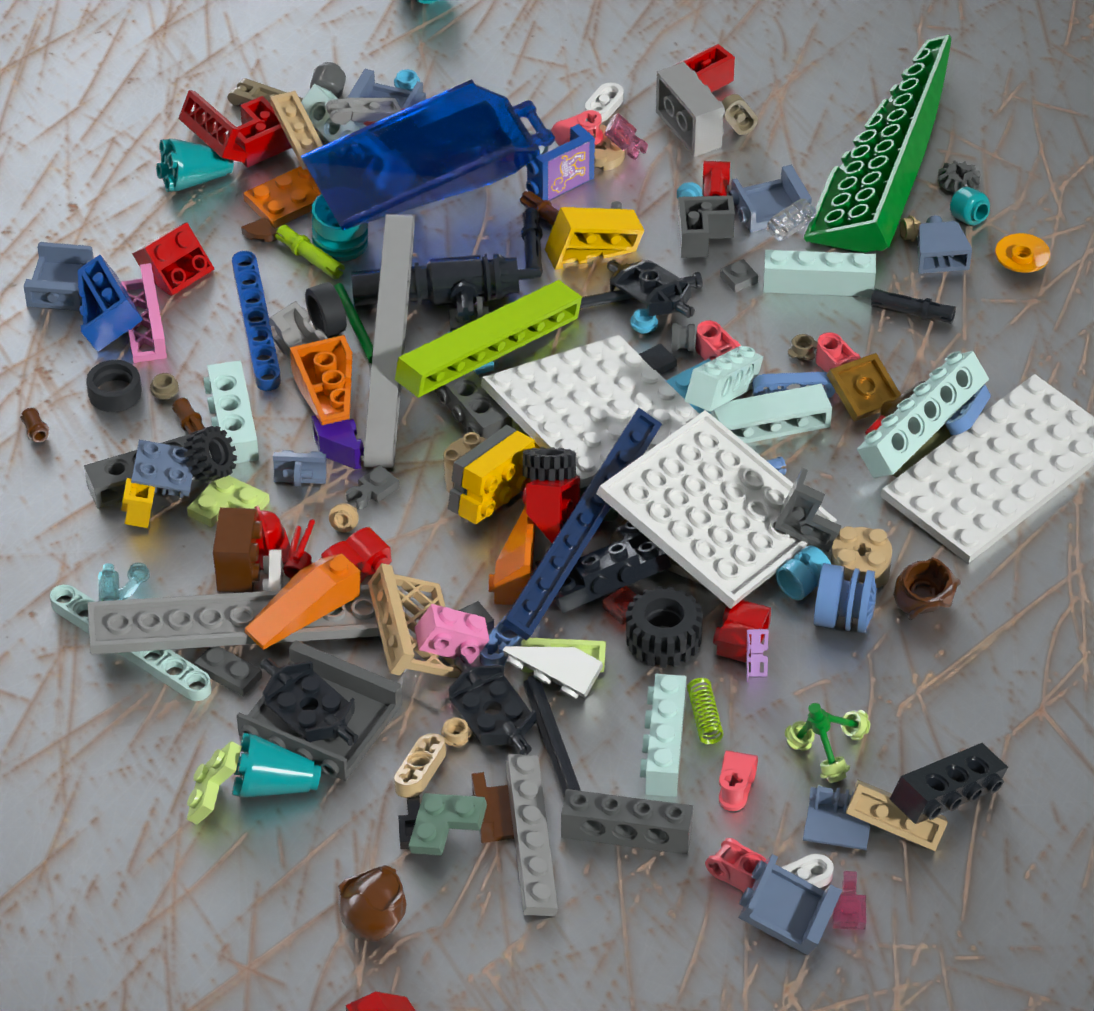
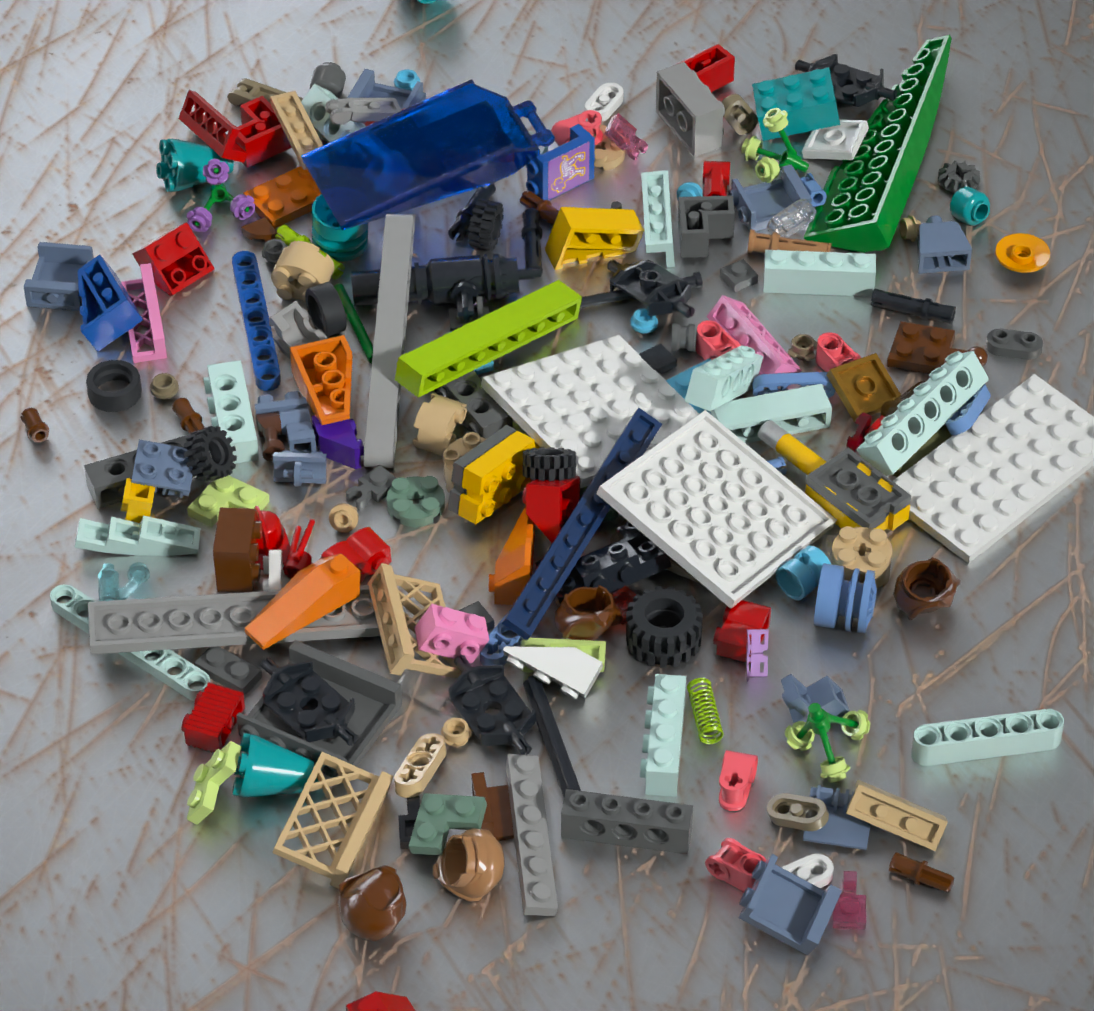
dark grey panel [774,468,841,552] -> none
black brick [889,743,1008,824] -> none
none -> light aqua slope [74,516,201,556]
none -> red brick [181,682,245,753]
none -> medium lavender plant [186,159,255,232]
none -> sand blue hips [255,391,316,462]
none -> dark grey plate [262,239,286,264]
none -> tan brick [271,241,335,303]
none -> tan fence [272,752,394,889]
none -> sand green plate [386,476,445,527]
none -> tan cylinder [413,393,467,456]
none -> medium nougat helmet [433,828,505,902]
none -> black pin [448,180,496,242]
none -> black tyre [468,199,504,251]
none -> reddish brown helmet [554,585,623,641]
none -> light aqua fence [641,170,675,268]
none -> bright pink fence [706,295,802,376]
none -> yellowish green plant [741,108,809,183]
none -> medium nougat pin [747,229,831,254]
none -> teal brick [752,67,840,141]
none -> dark grey piece [758,420,911,531]
none -> dark tan plate [767,793,829,831]
none -> sand blue brick [781,674,850,724]
none -> black plate [795,54,897,107]
none -> medium blue bar [799,173,827,207]
none -> white plate [802,120,869,160]
none -> dark red tile [846,412,872,453]
none -> reddish brown plate [887,321,988,374]
none -> reddish brown axle [889,852,954,892]
none -> light aqua beam [911,709,1064,766]
none -> dark grey plate [986,328,1043,360]

